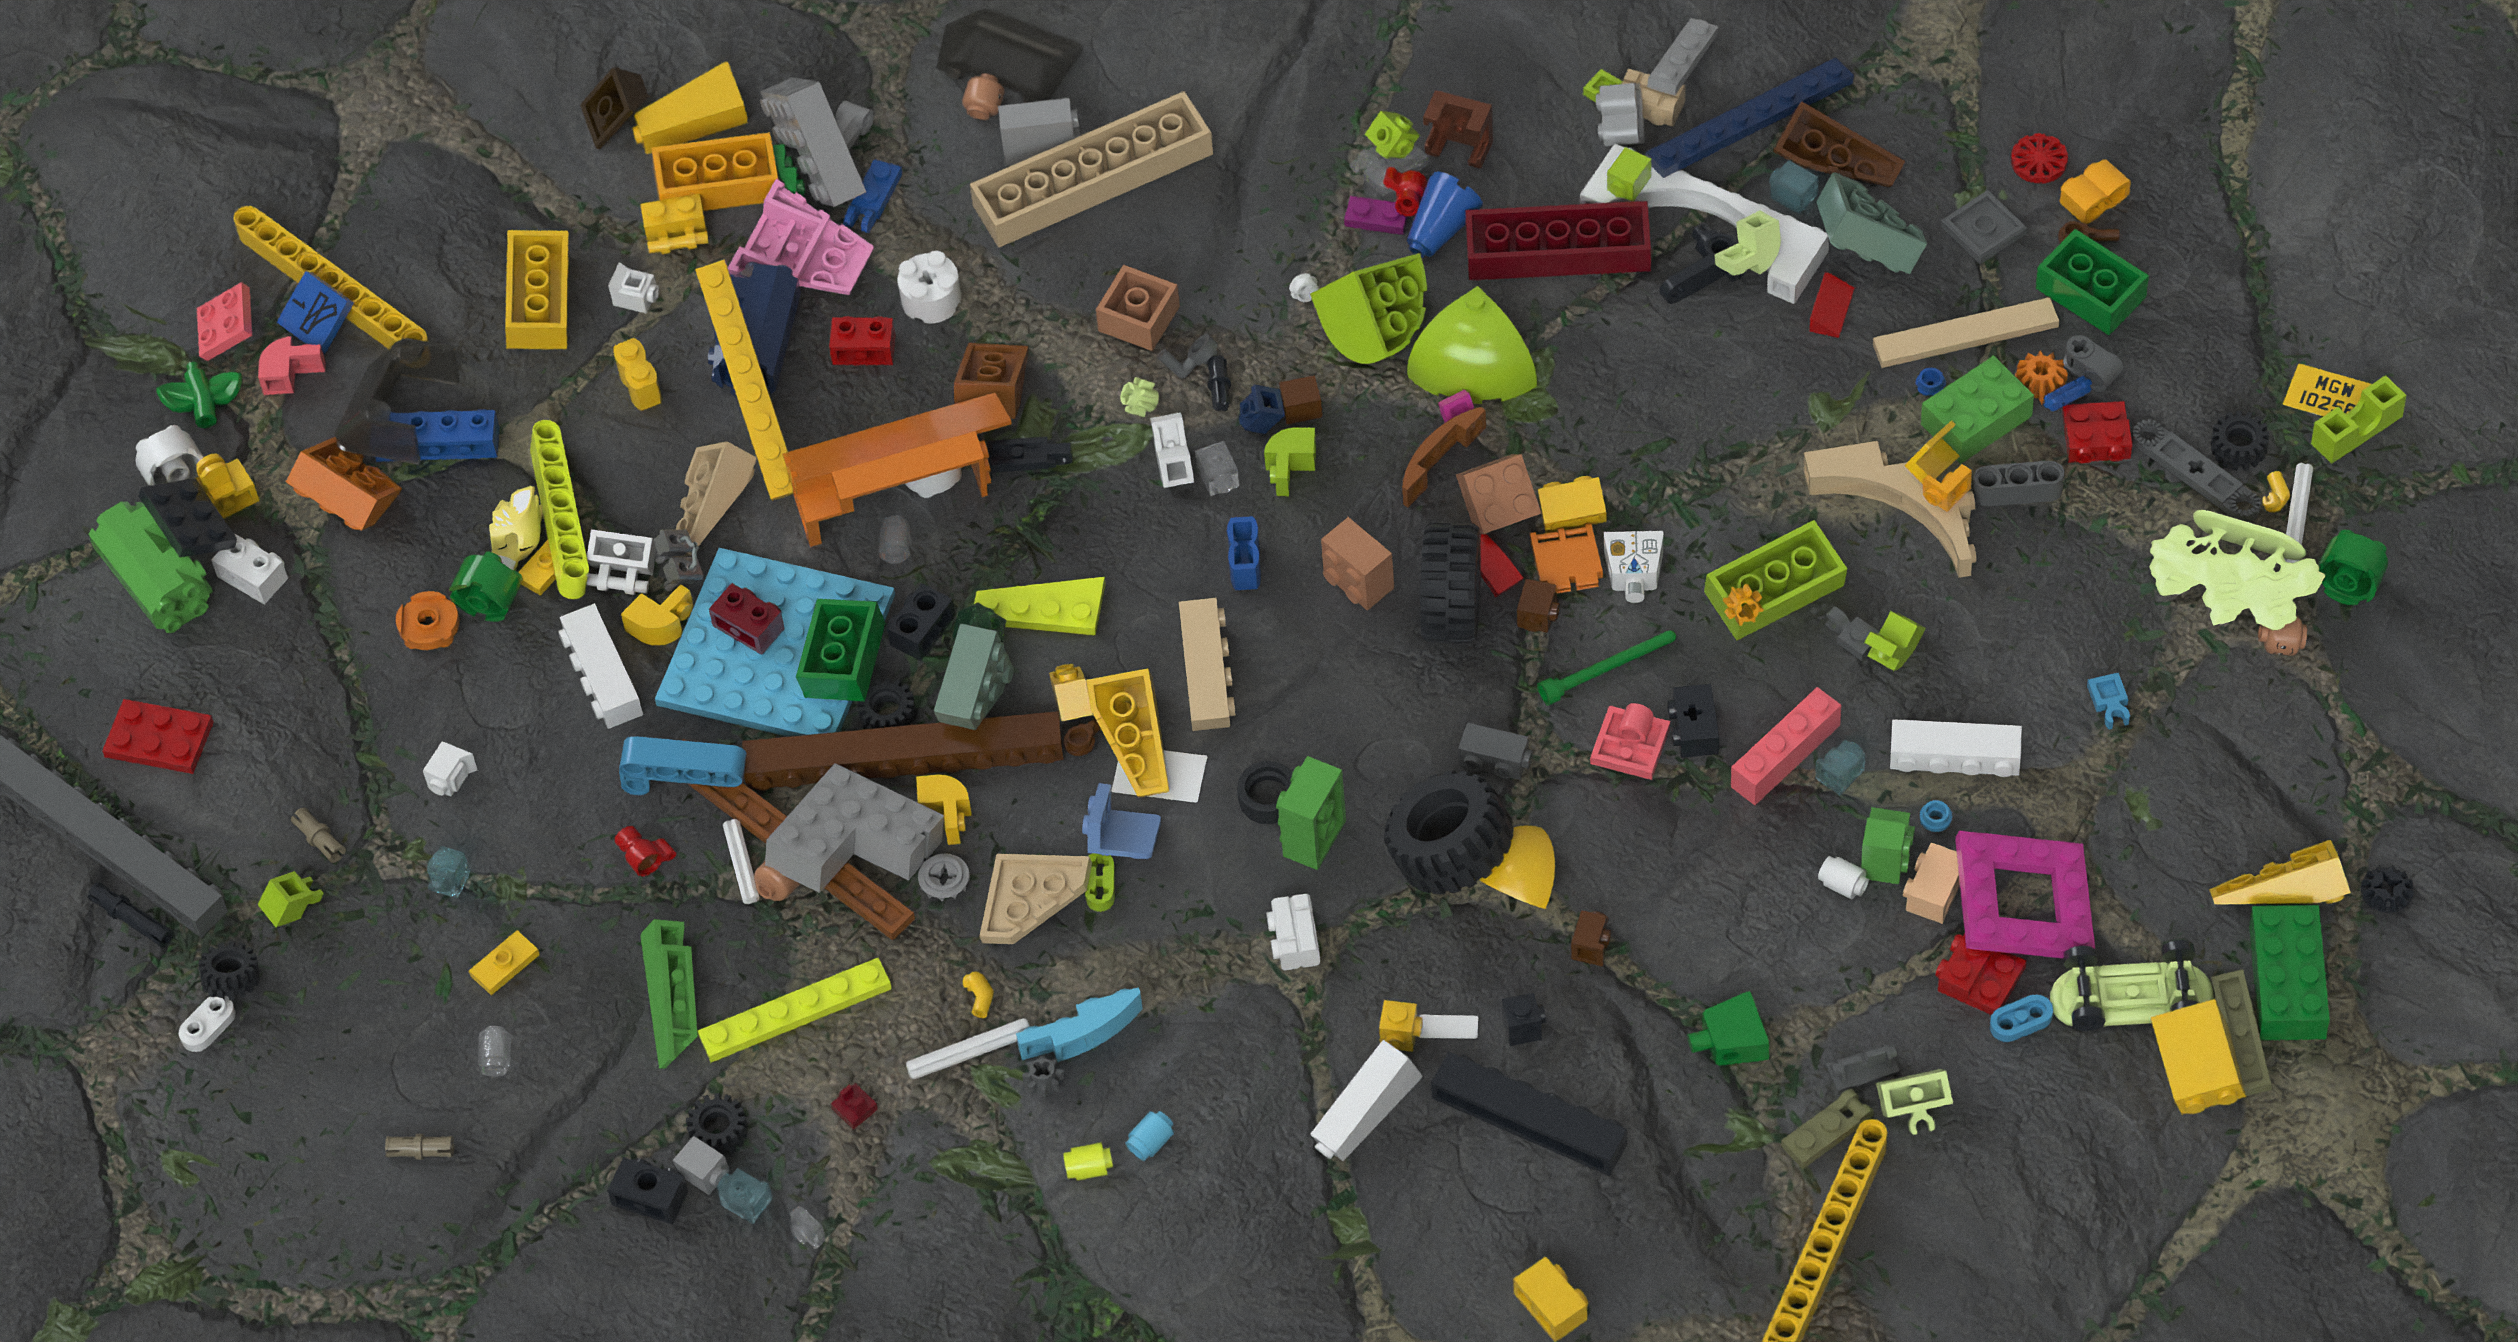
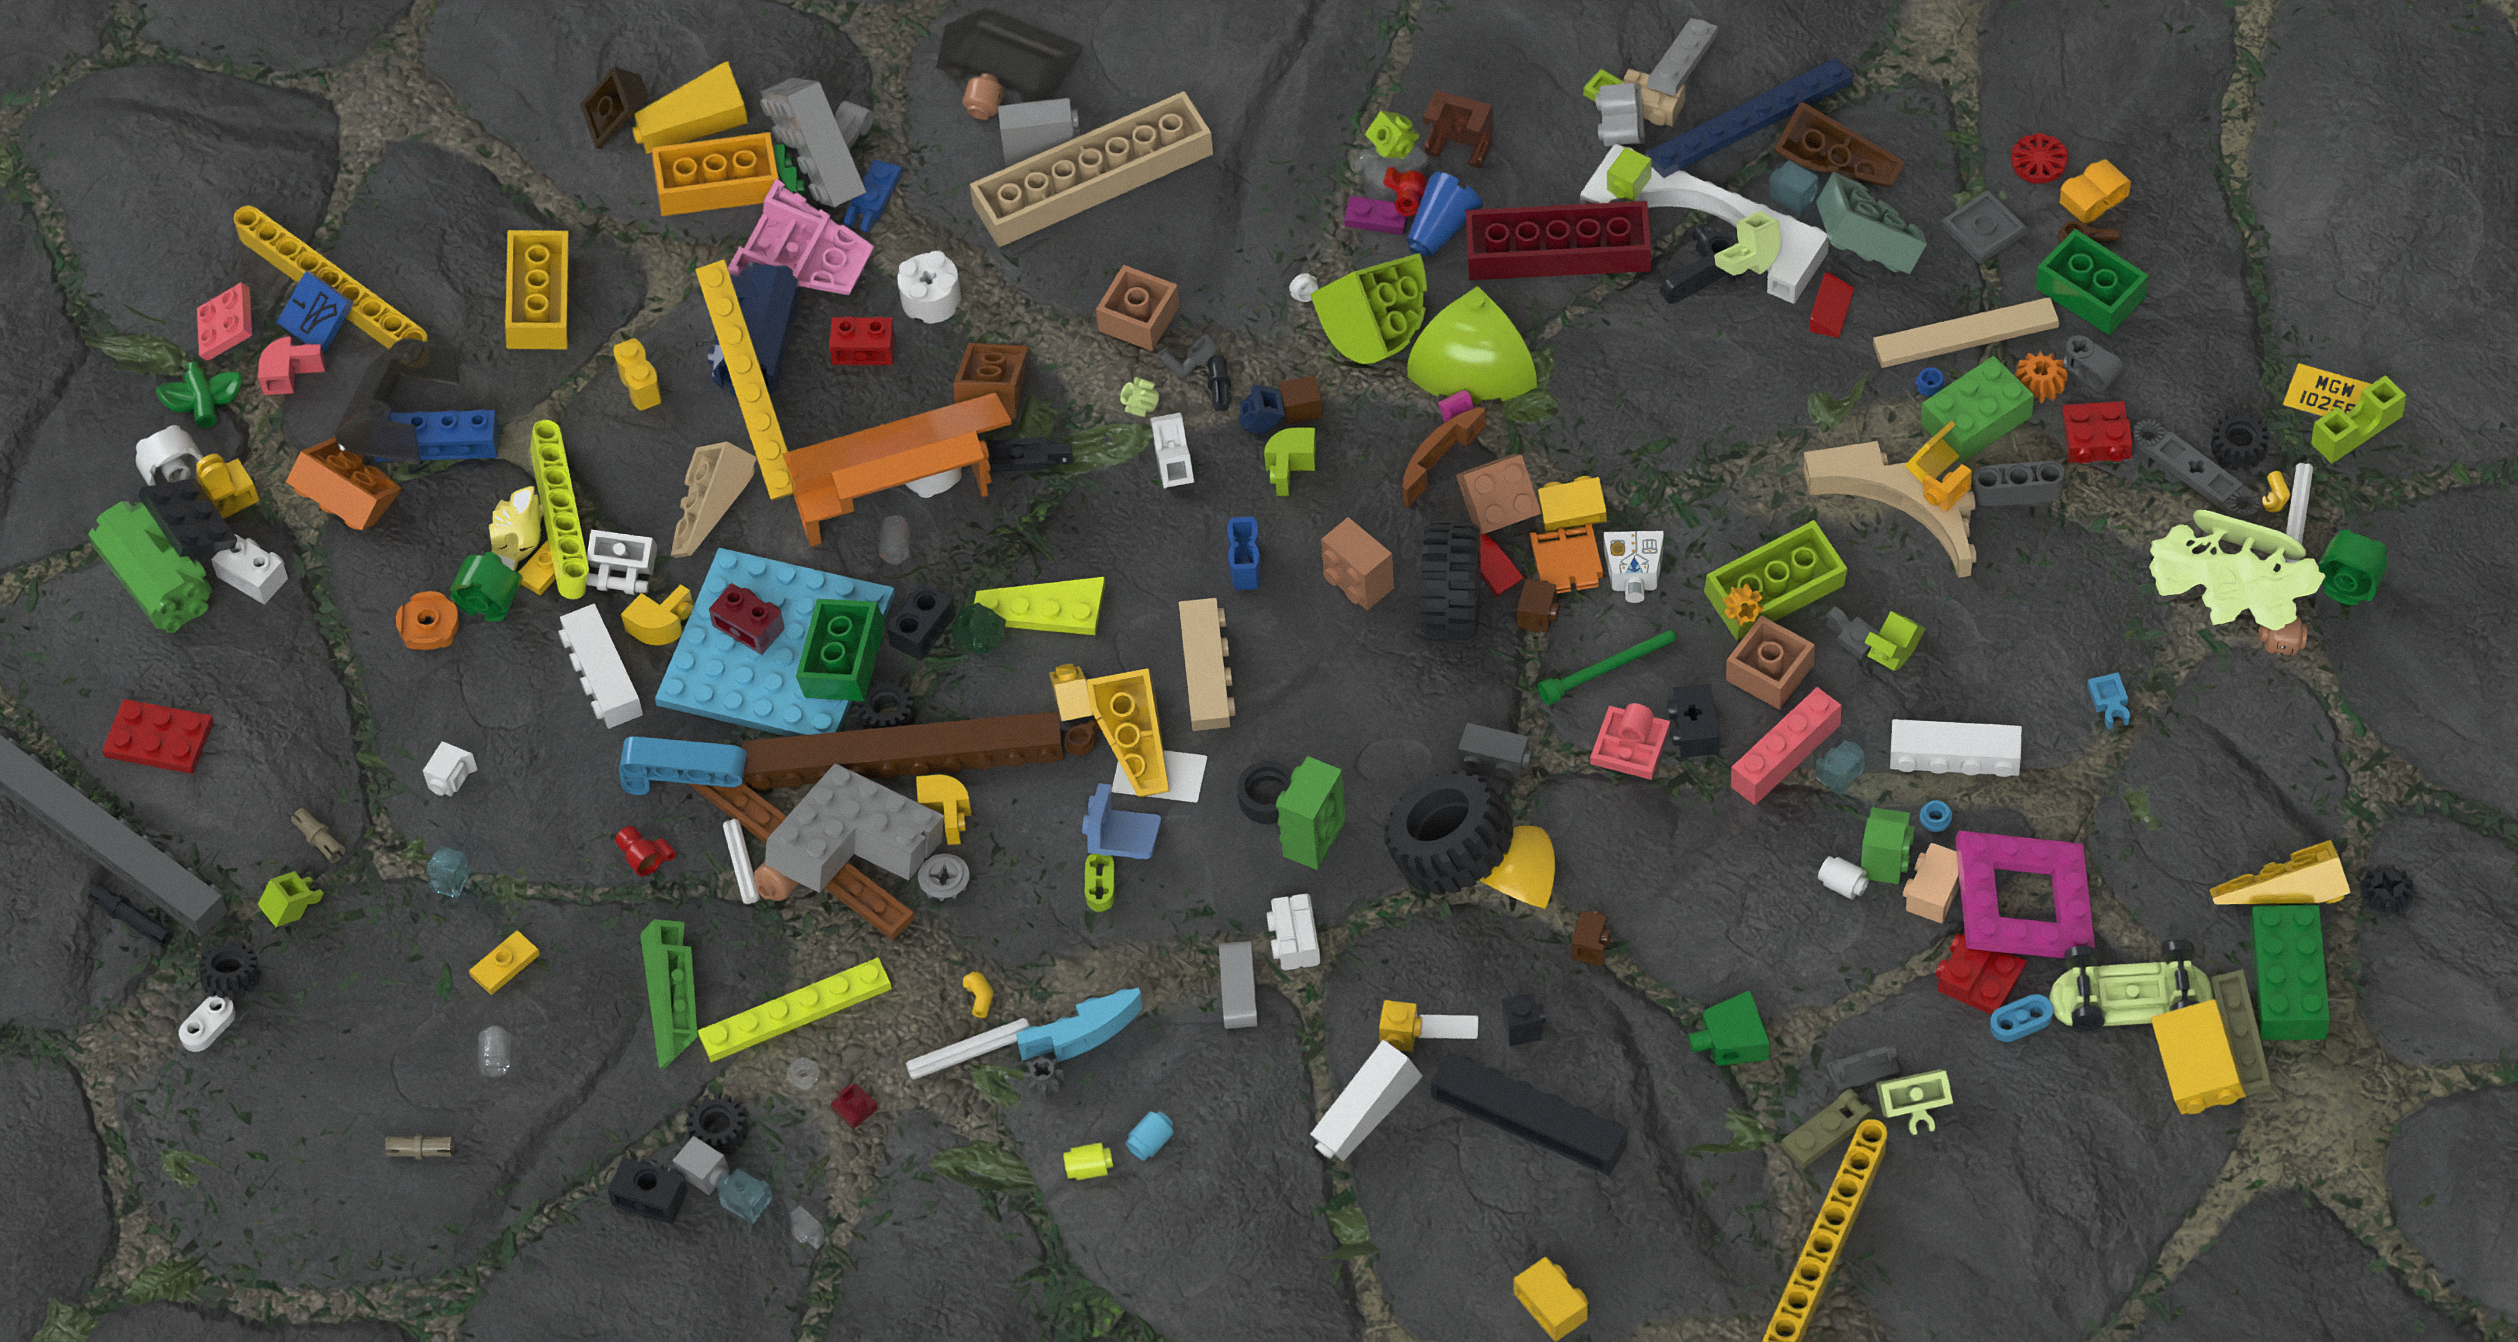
white window [608,262,659,313] -> none
yellow brick [640,193,709,255] -> none
flat silver piece [653,529,703,591] -> none
sand green brick [934,623,1014,730] -> none
tan plate [979,854,1092,944] -> none
clear brick [1195,441,1239,496] -> none
blue axle [2043,376,2092,412] -> none
none -> clear plate [787,1058,820,1090]
none -> light grey beam [1219,941,1257,1029]
none -> nougat brick [1726,616,1815,710]

